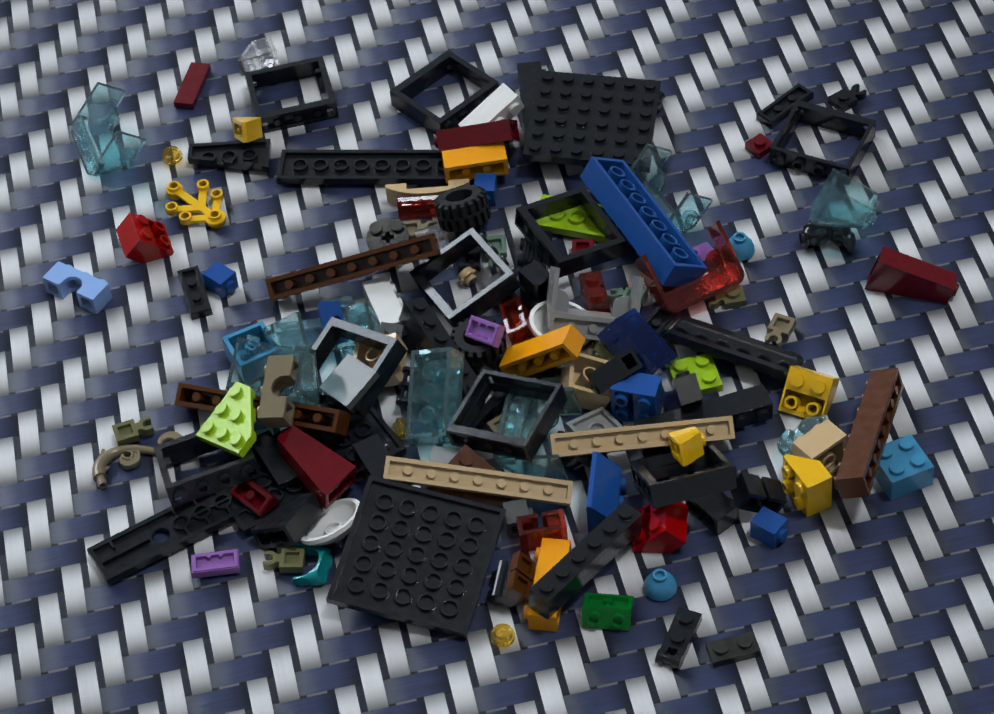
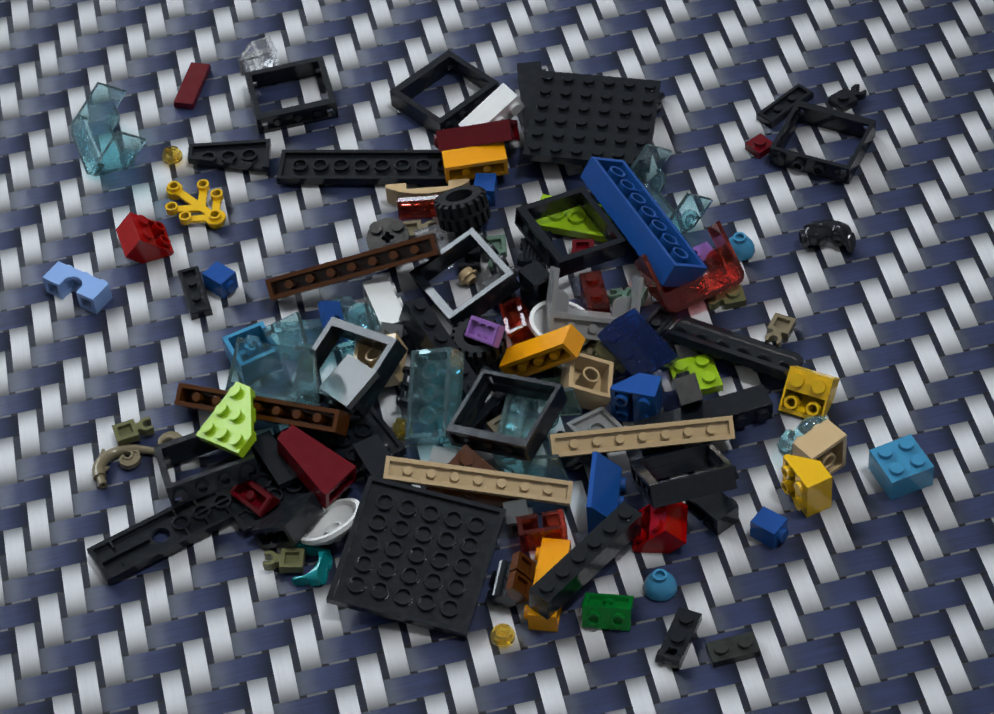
medium lavender plate [191,549,240,578] -> none
yellow slope [232,117,263,143] -> none
dark tan arch [257,355,302,428] -> none
black slope [587,348,644,395] -> none
yellow slope [668,426,706,467] -> none
black piece [730,472,788,513] -> none
clear light blue windscreen [808,168,879,229] -> none
reddish brown brick [834,368,904,499] -> none
dark red slope [865,246,959,303] -> none

